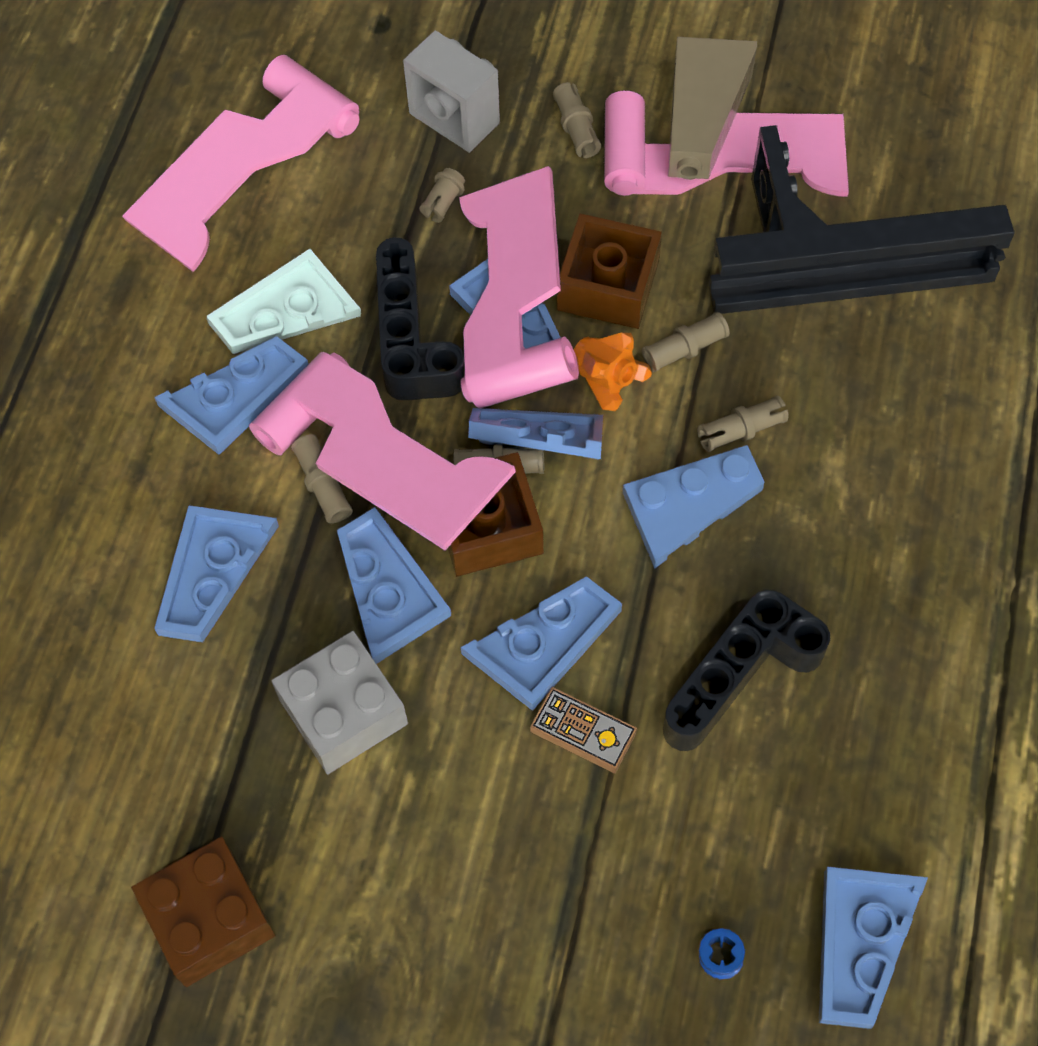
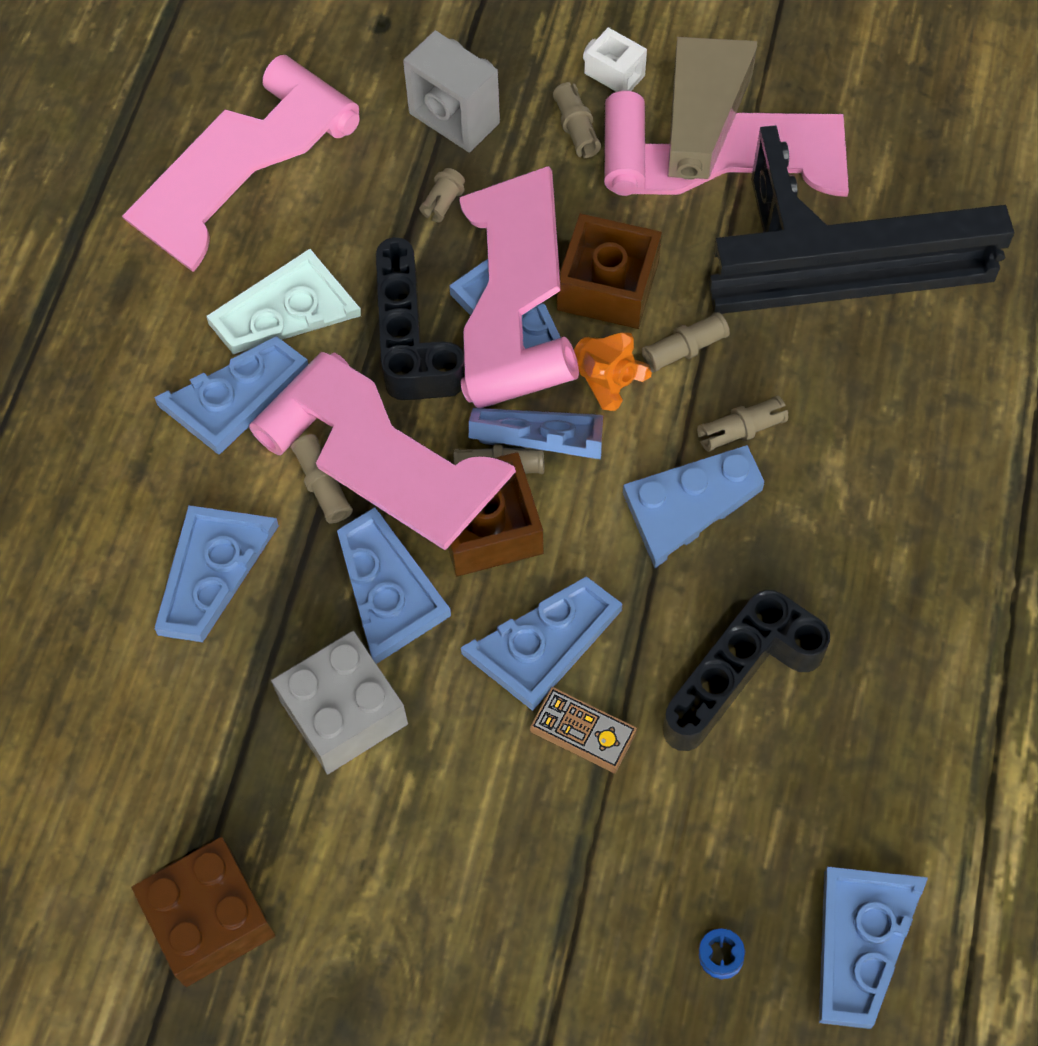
none -> white brick [583,27,647,92]

